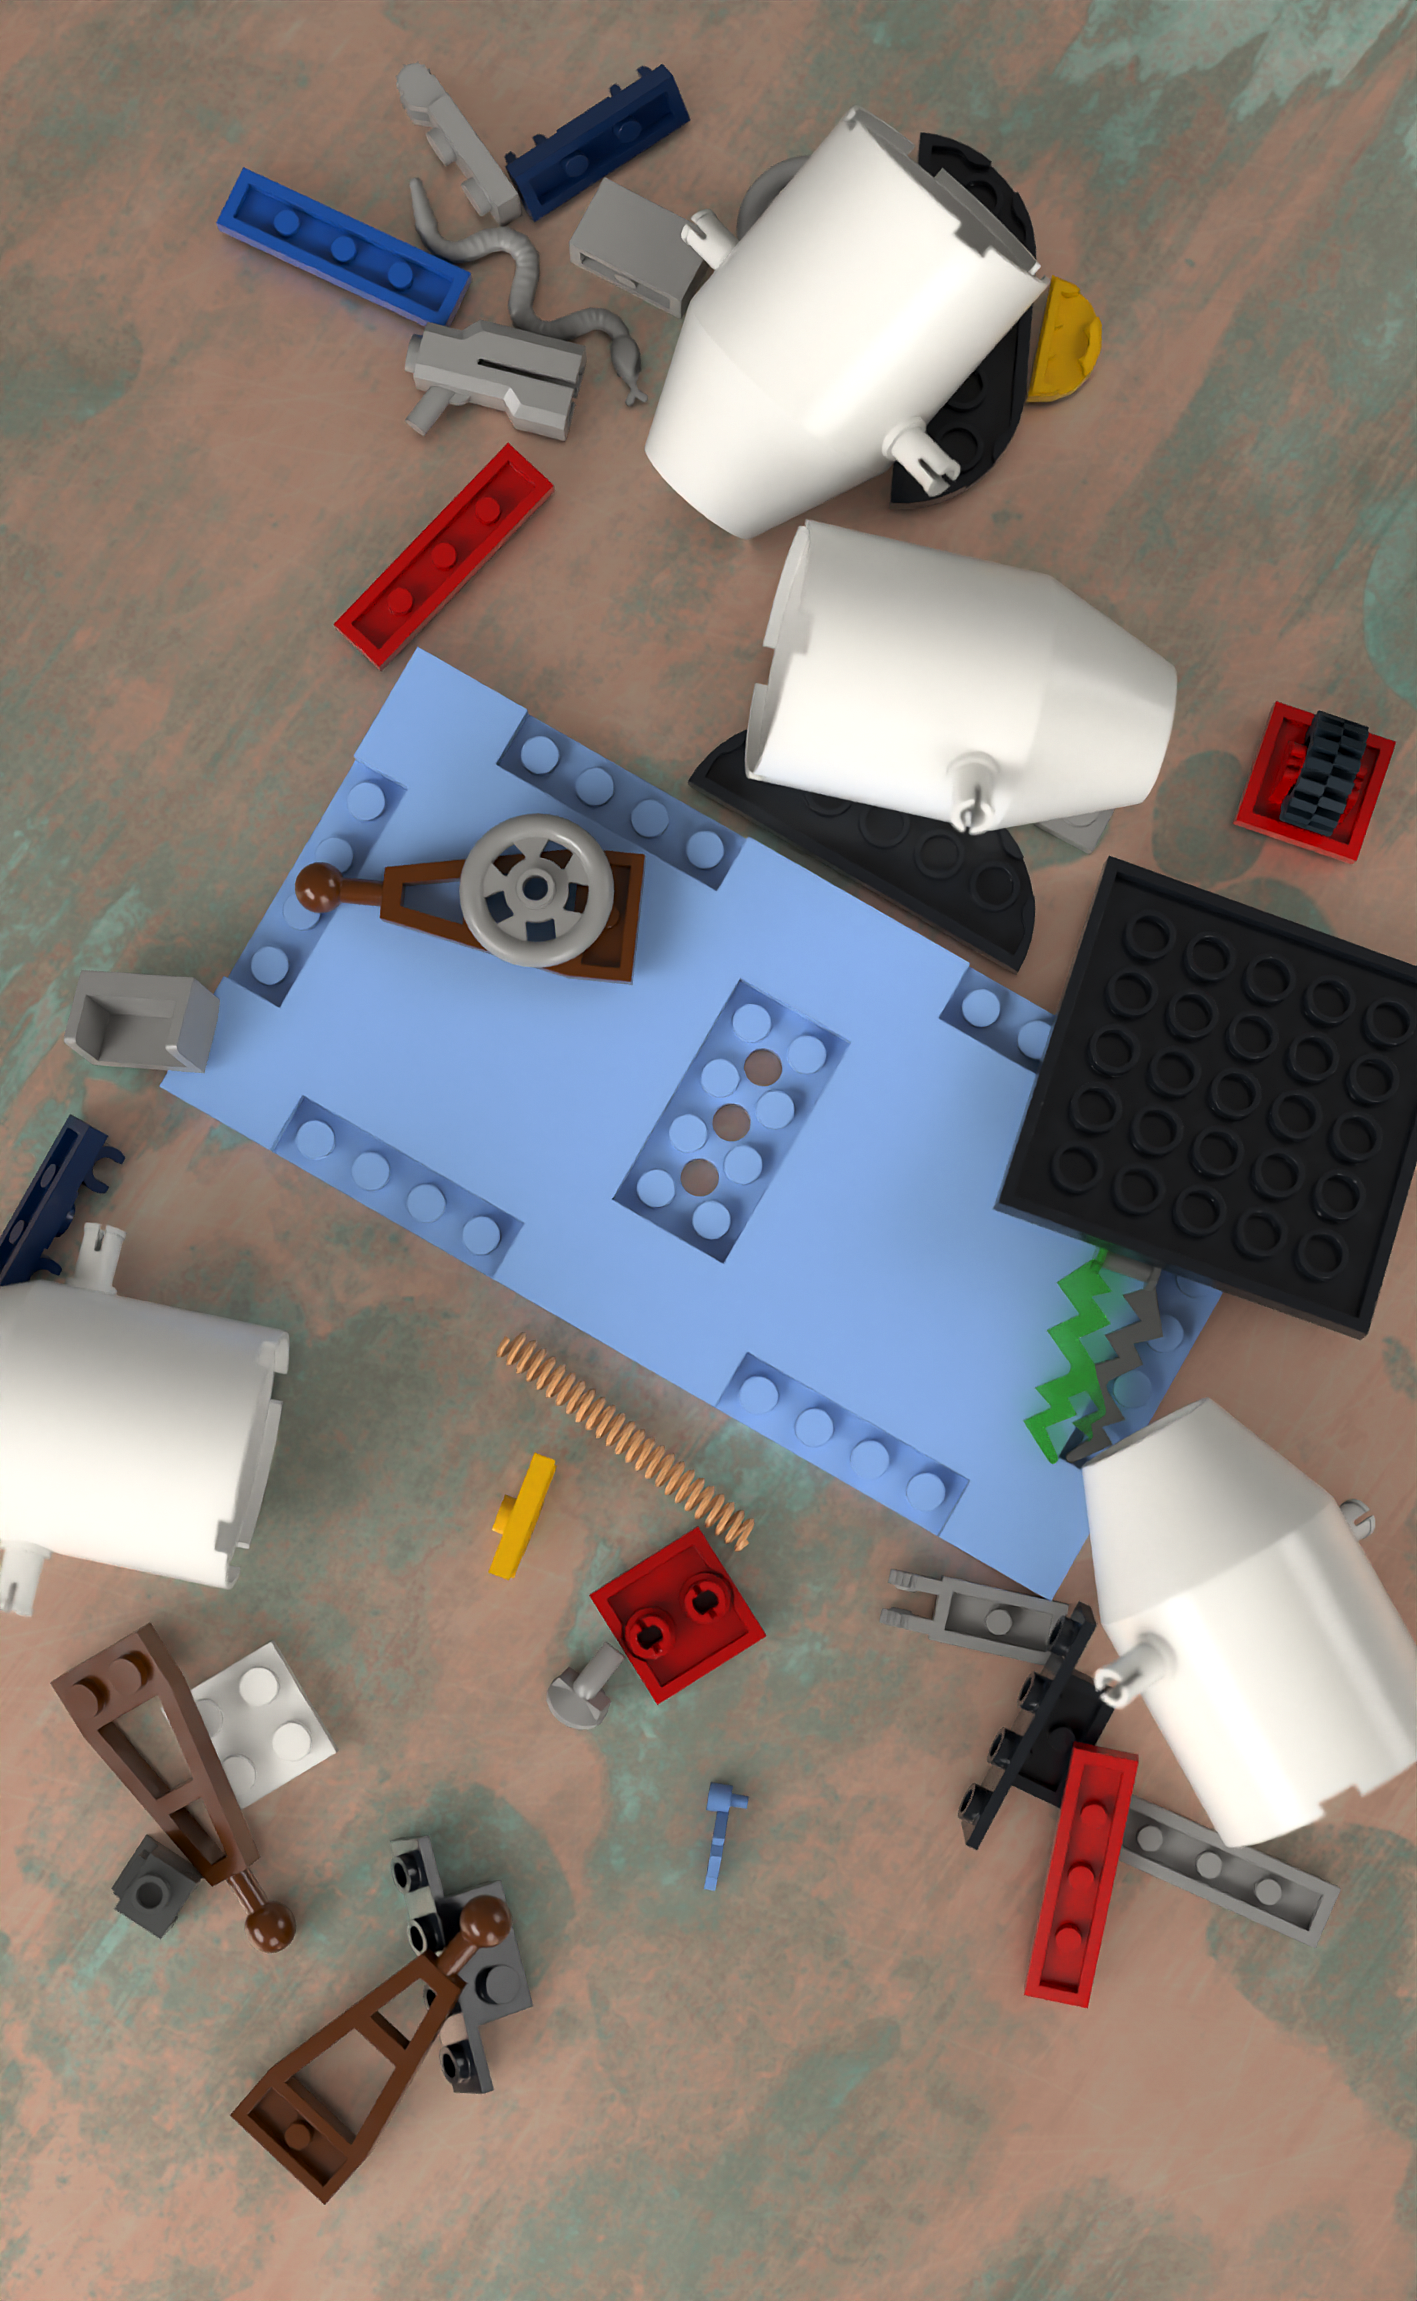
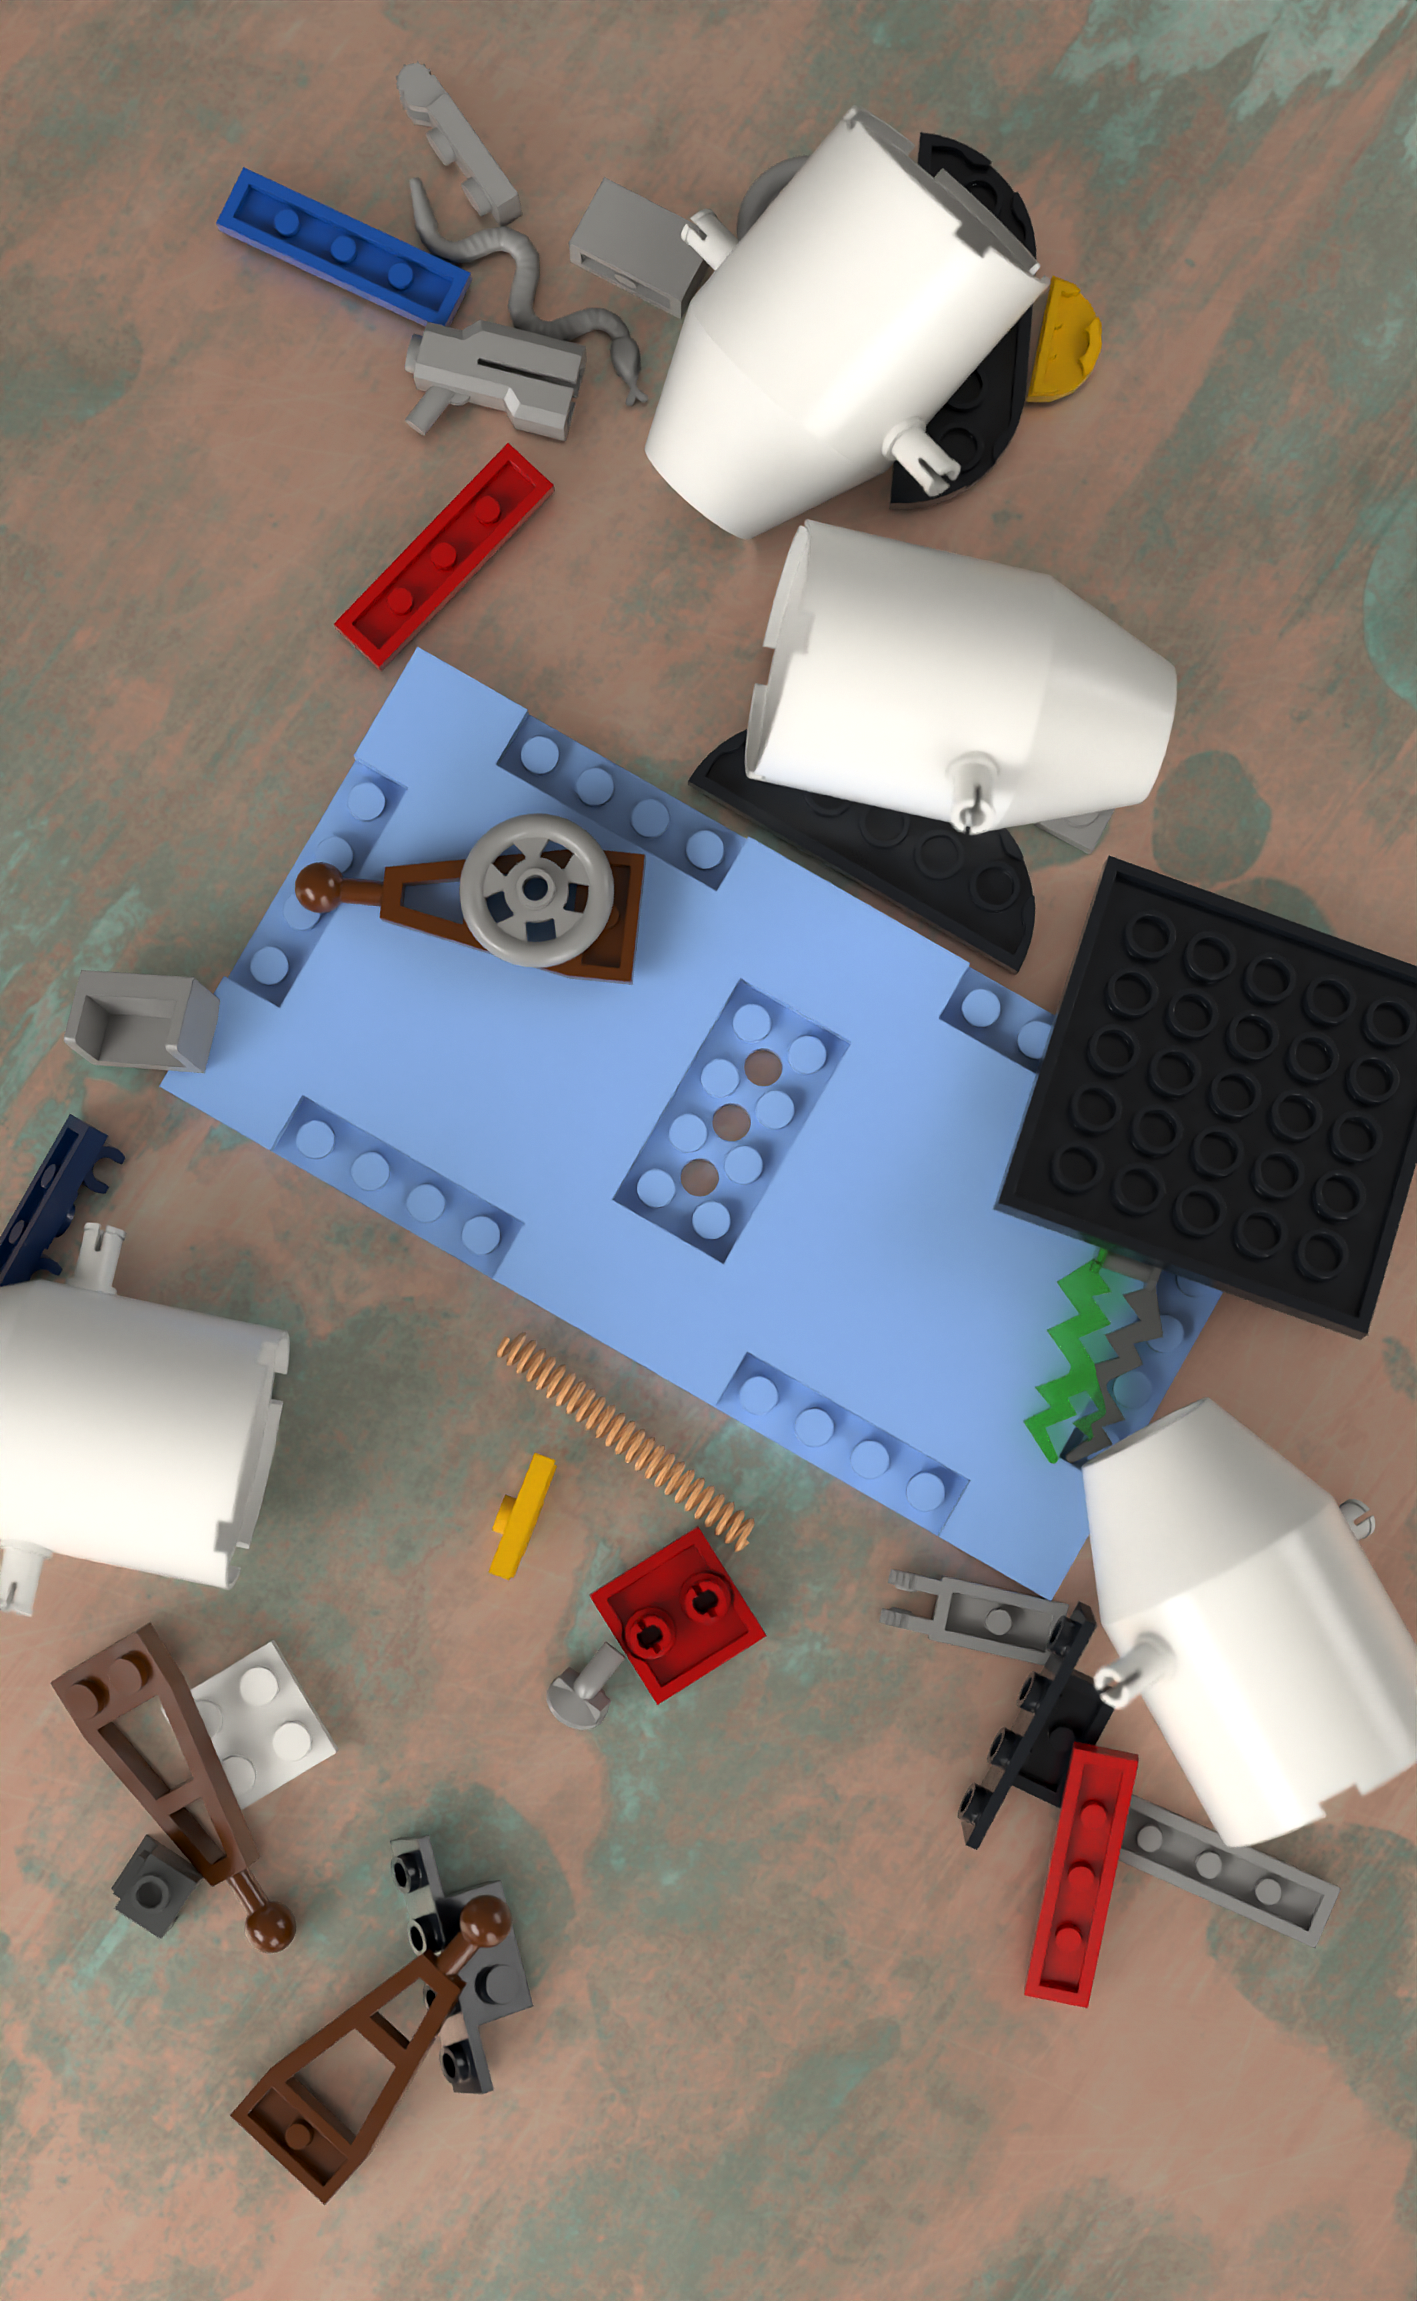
dark blue plate [505,64,691,222] -> none
medium blue piece [704,1782,749,1891] -> none
plate [1233,701,1396,864] -> none

